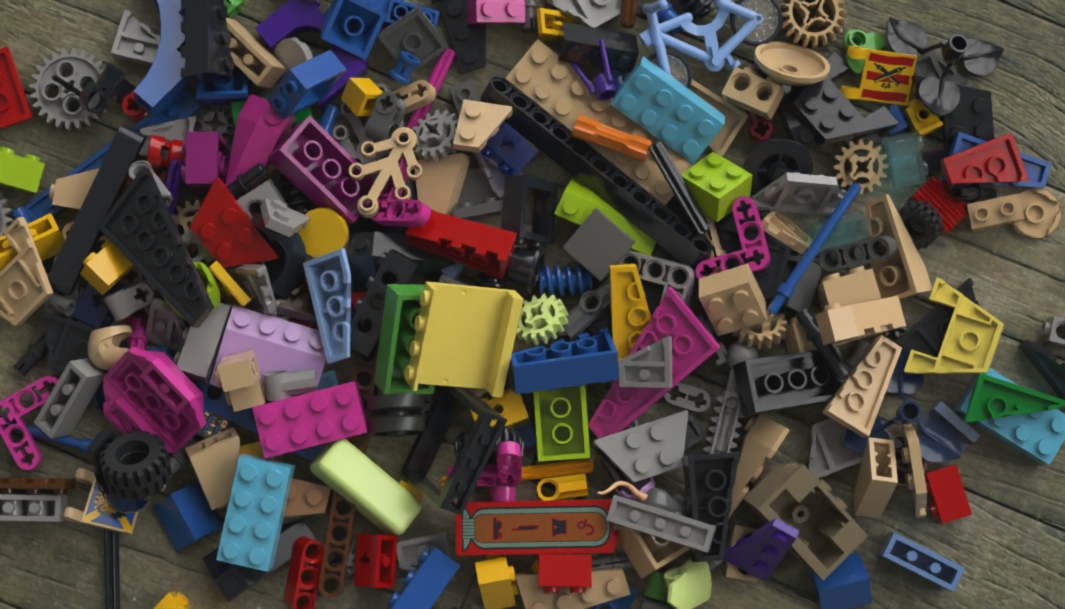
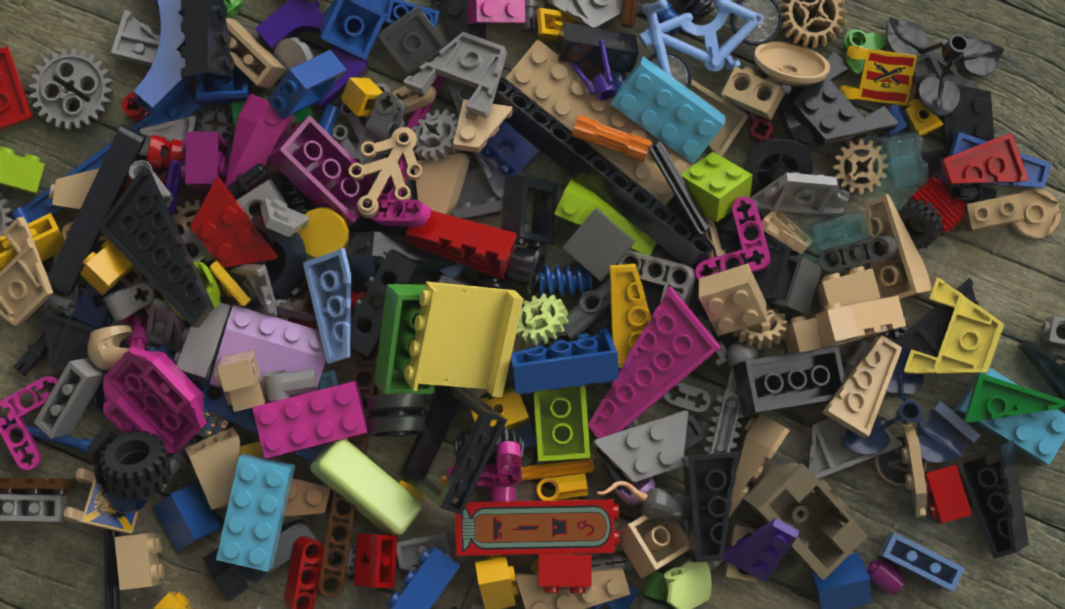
black piece [79,61,136,114] -> none
blue bush [389,51,421,85] -> none
light grey plate [606,495,716,552] -> none
light grey wing [619,336,673,388] -> none
blue bar [767,182,862,315] -> none
black pin [795,308,851,382] -> none
tan slope [853,437,898,519] -> none
none -> tan brick [114,533,164,590]
none -> light grey wing [403,32,507,119]
none -> magenta brick [866,558,906,596]
none -> black wedge [956,440,1029,559]

